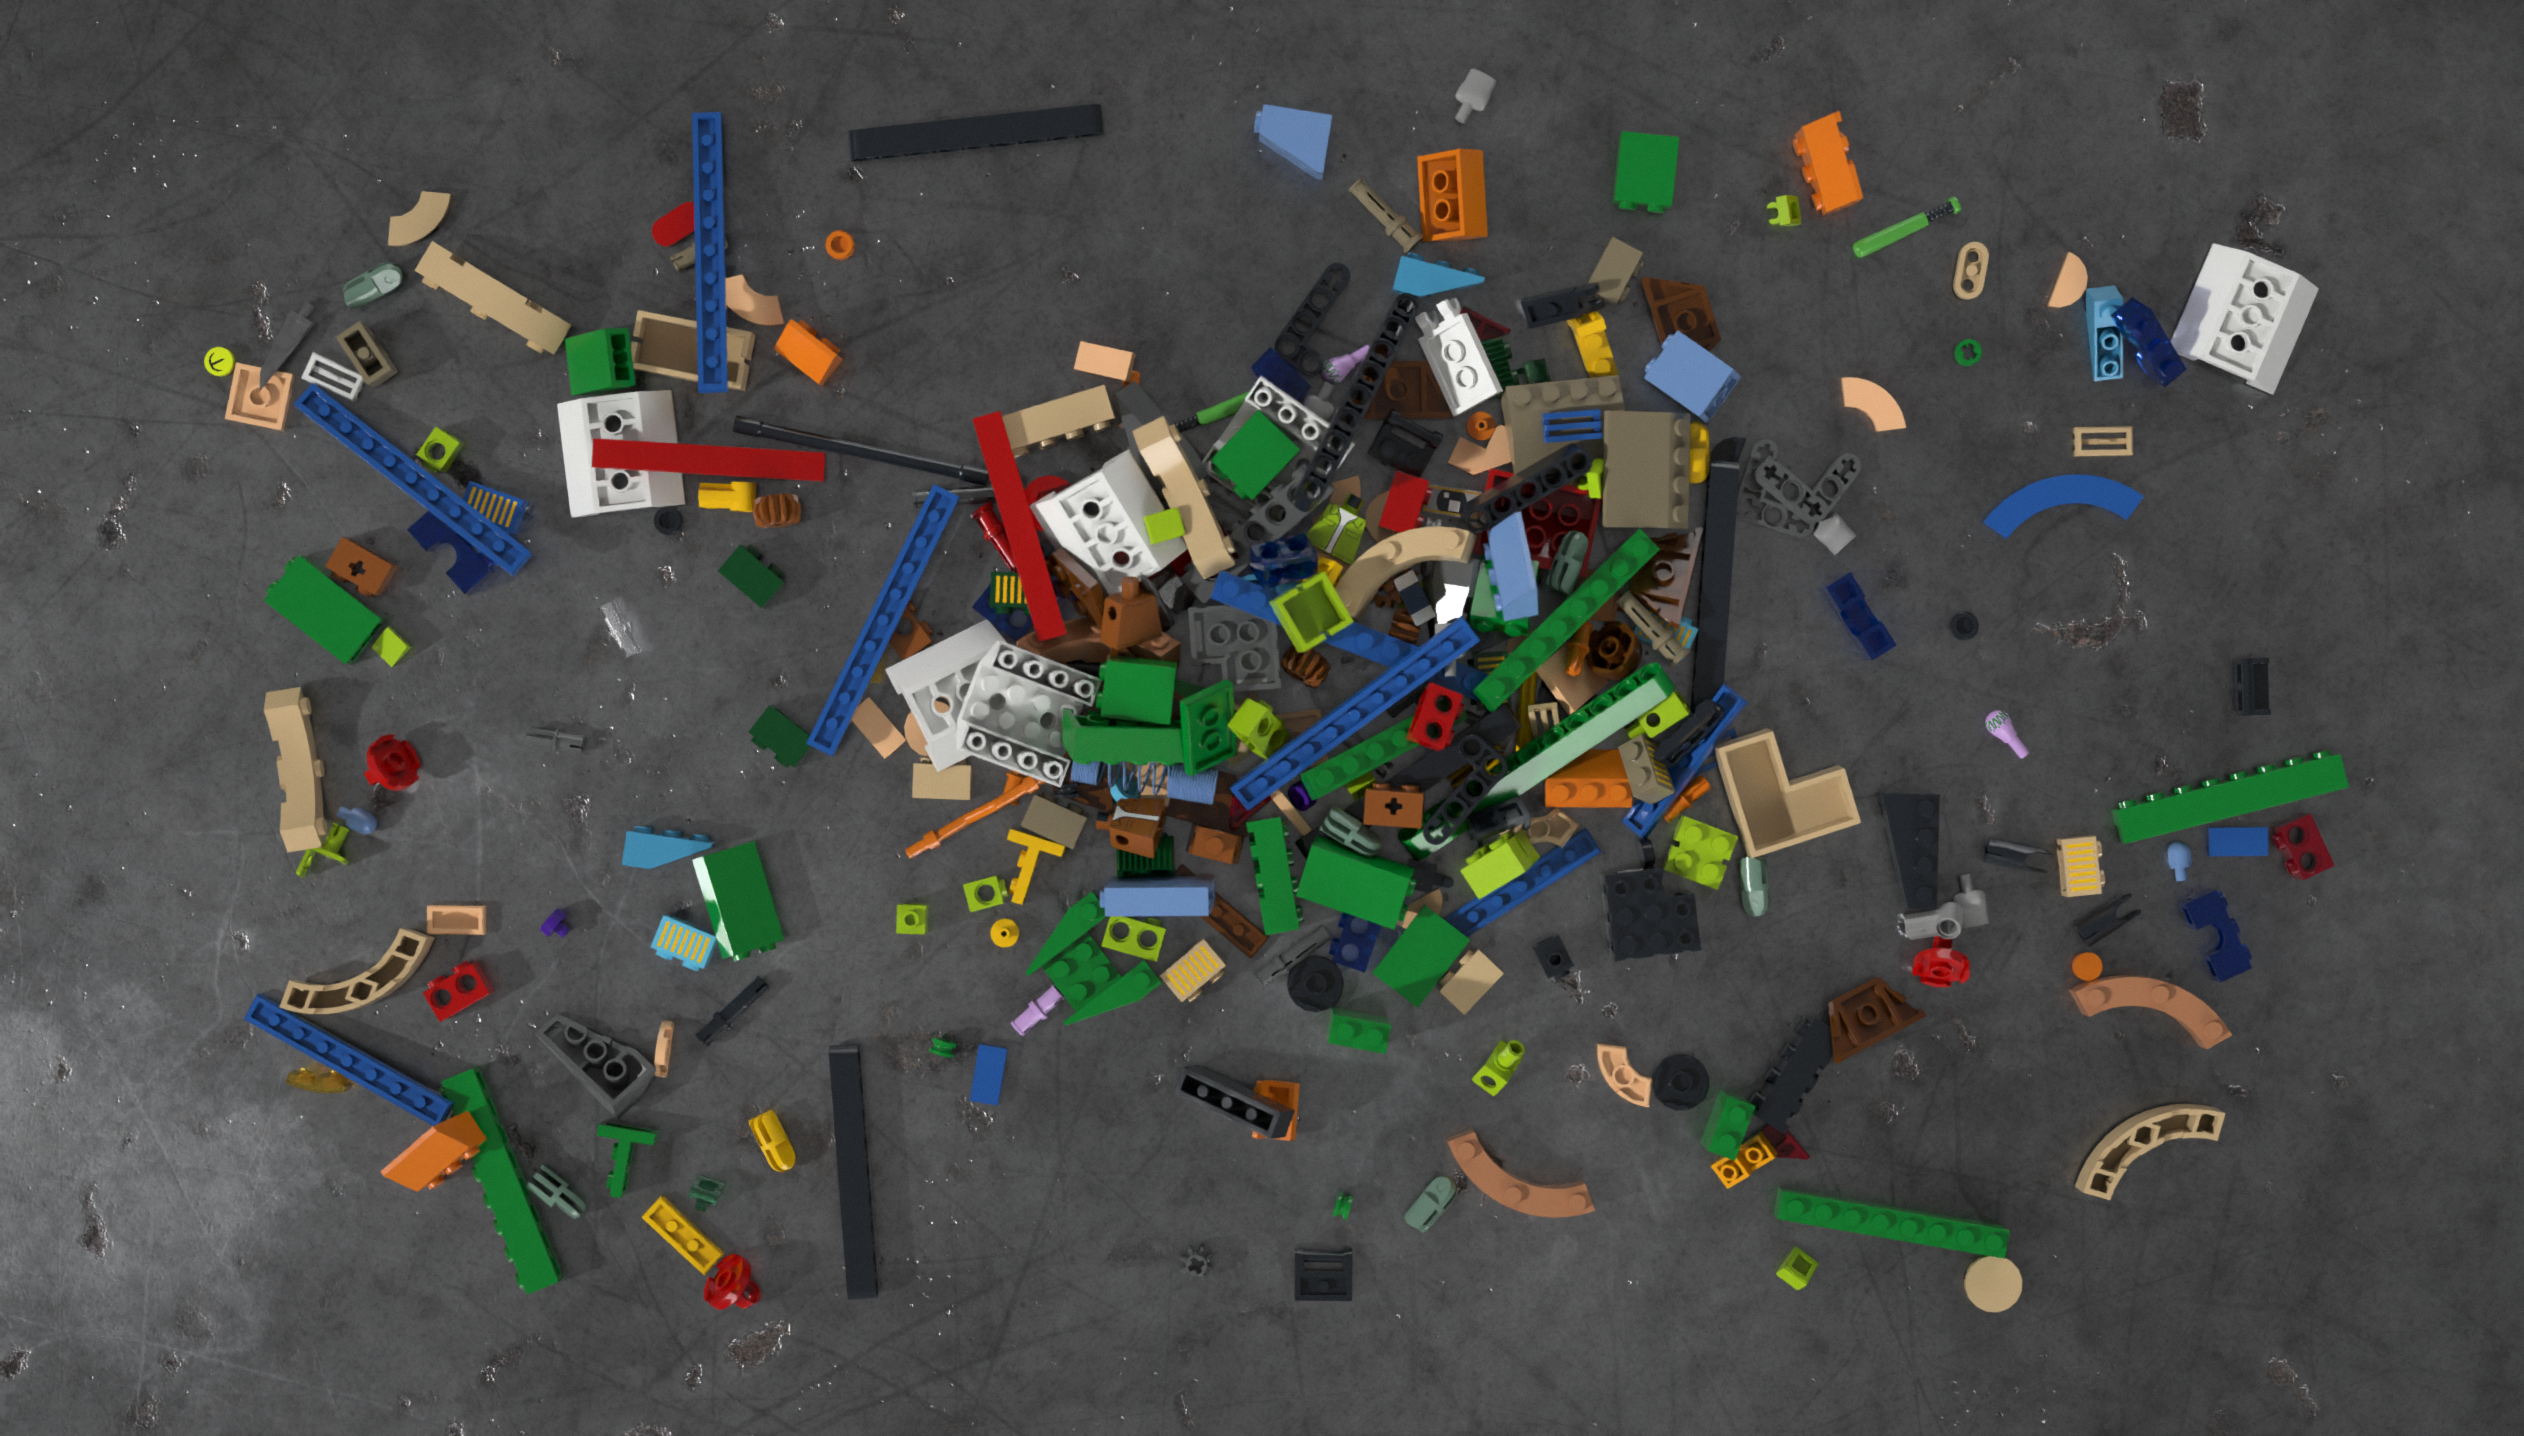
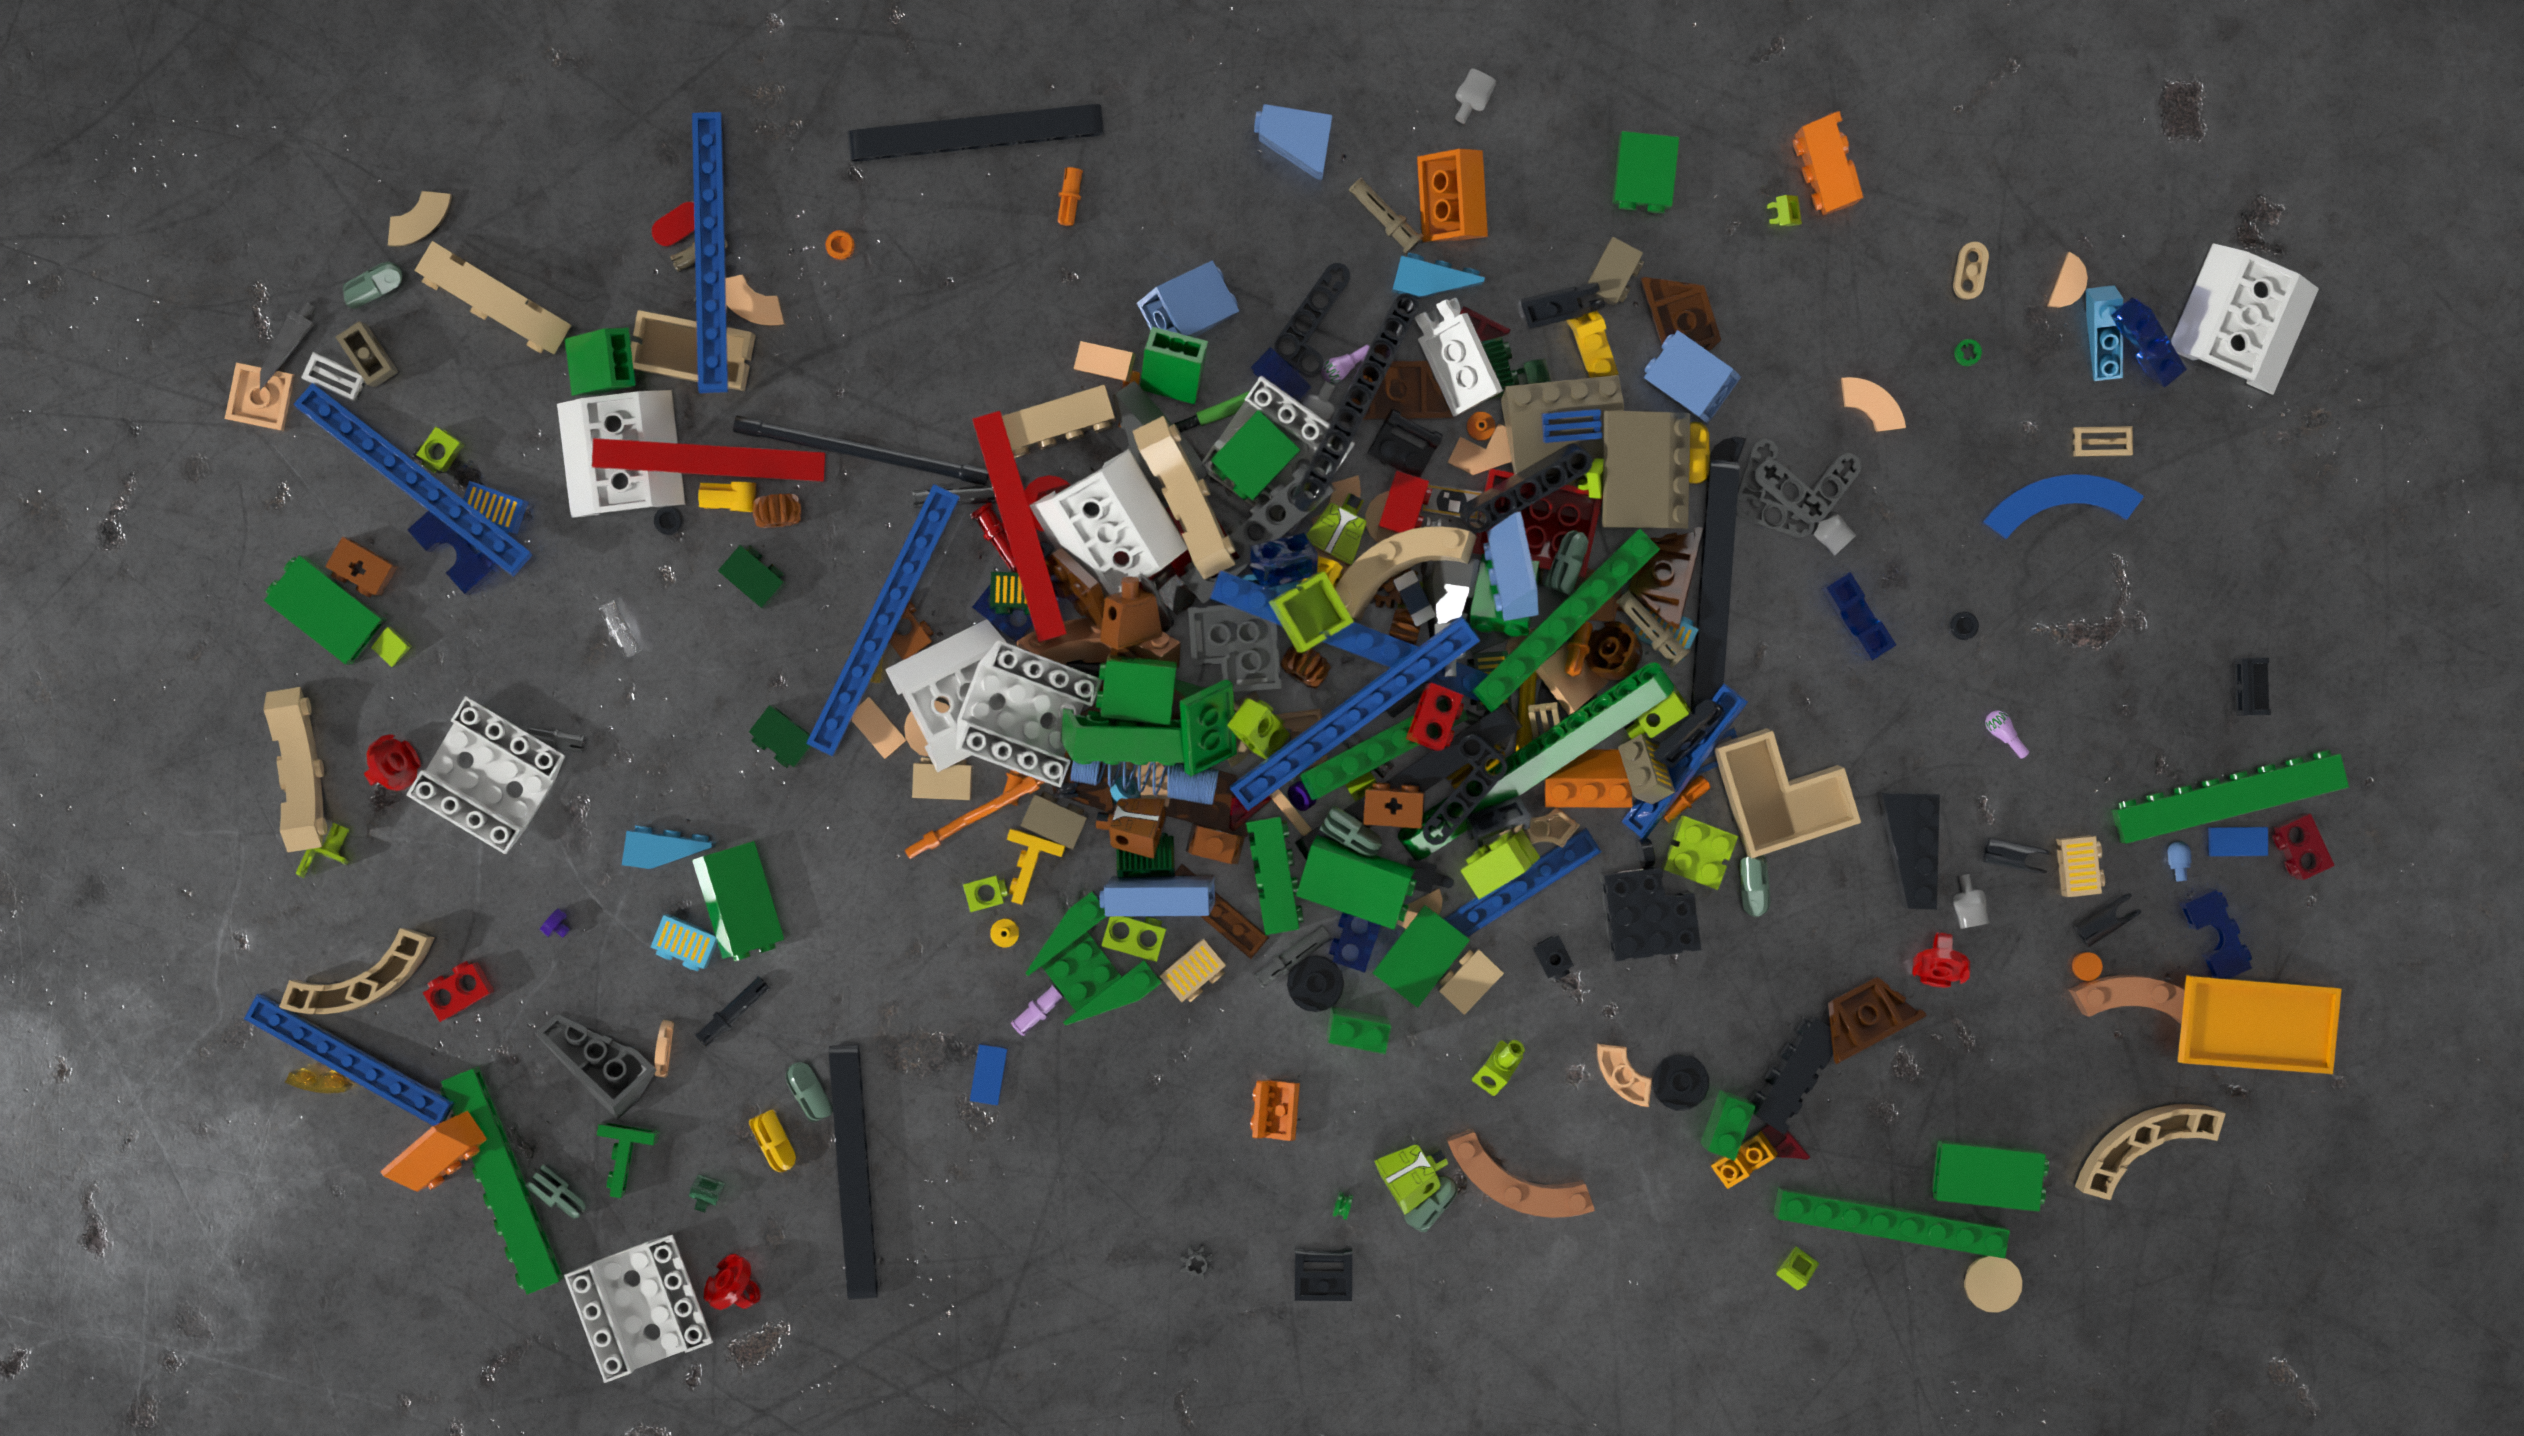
neon yellow tile [204,347,236,377] -> none
medium blue cylinder [337,806,377,835] -> none
light nougat tile [427,905,486,935] -> none
yellow tile [642,1195,725,1275] -> none
orange slope [773,319,843,386] -> none
lime brick [896,903,929,934] -> none
green bush [929,1037,957,1058] -> none
lime slope [1143,507,1185,545] -> none
black brick [1174,1065,1295,1139] -> none
bright green piece [1853,196,1962,258] -> none
light grey piece [1904,902,1964,940] -> none
none -> white slope [407,696,565,854]
none -> white slope [564,1234,713,1383]
none -> sand green arm [785,1062,833,1123]
none -> orange axle [1057,167,1083,226]
none -> medium blue slope [1137,260,1239,338]
none -> green brick [1140,327,1208,404]
none -> lime torso [1374,1145,1448,1215]
none -> green brick [1932,1140,2049,1212]
none -> light orange tile [2178,976,2342,1074]

